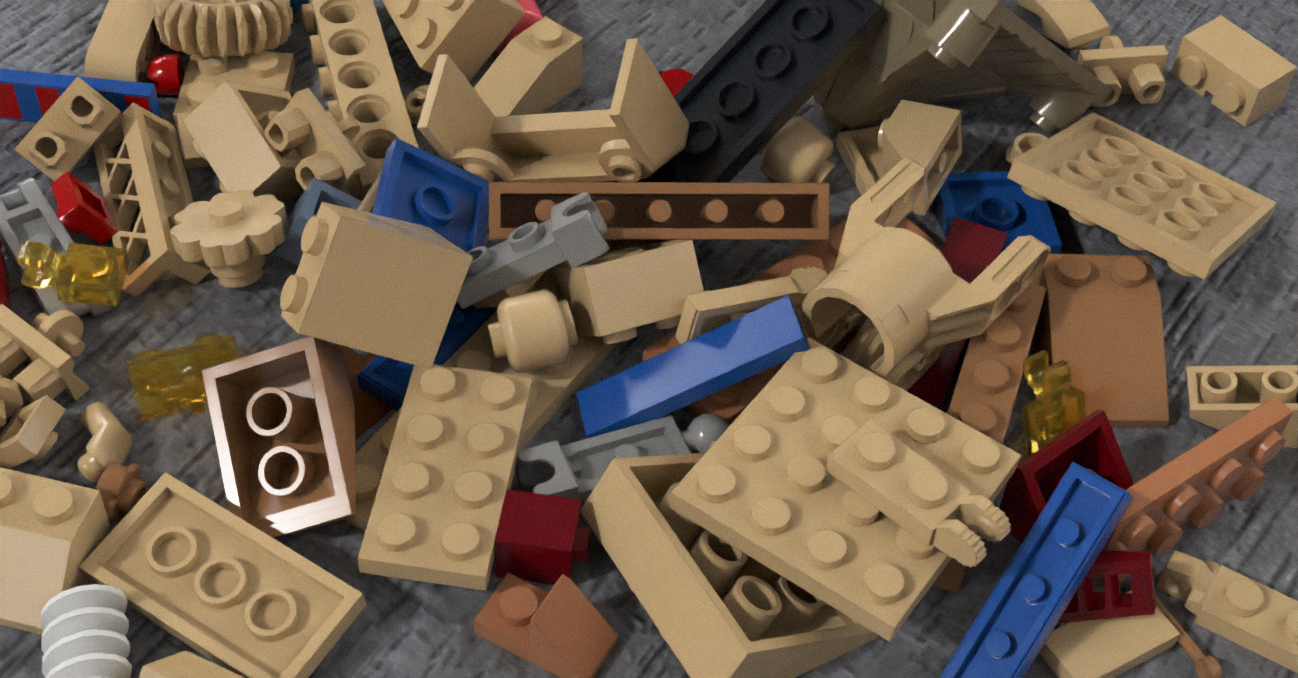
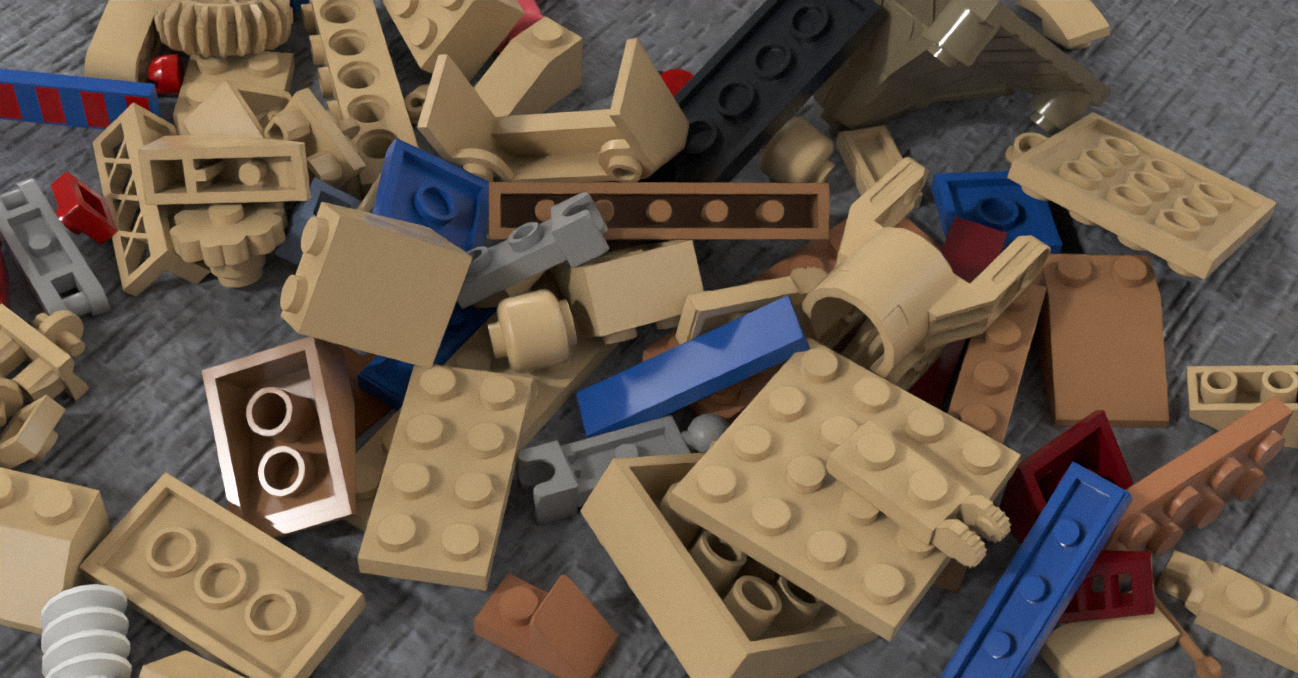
tan hips [14,76,122,181] -> none
clear yellow plate [16,241,129,306] -> none
tan arm [77,401,133,483] -> none
medium nougat plate [95,462,149,521] -> none
clear yellow hips [126,333,239,420] -> none
dark red brick [495,489,591,585] -> none
tan slope [877,100,962,216] -> none
clear yellow plate [1022,350,1086,457] -> none
tan hips [1078,35,1169,107] -> none
tan piece [1170,15,1297,127] -> none
none -> tan slope [138,134,311,205]

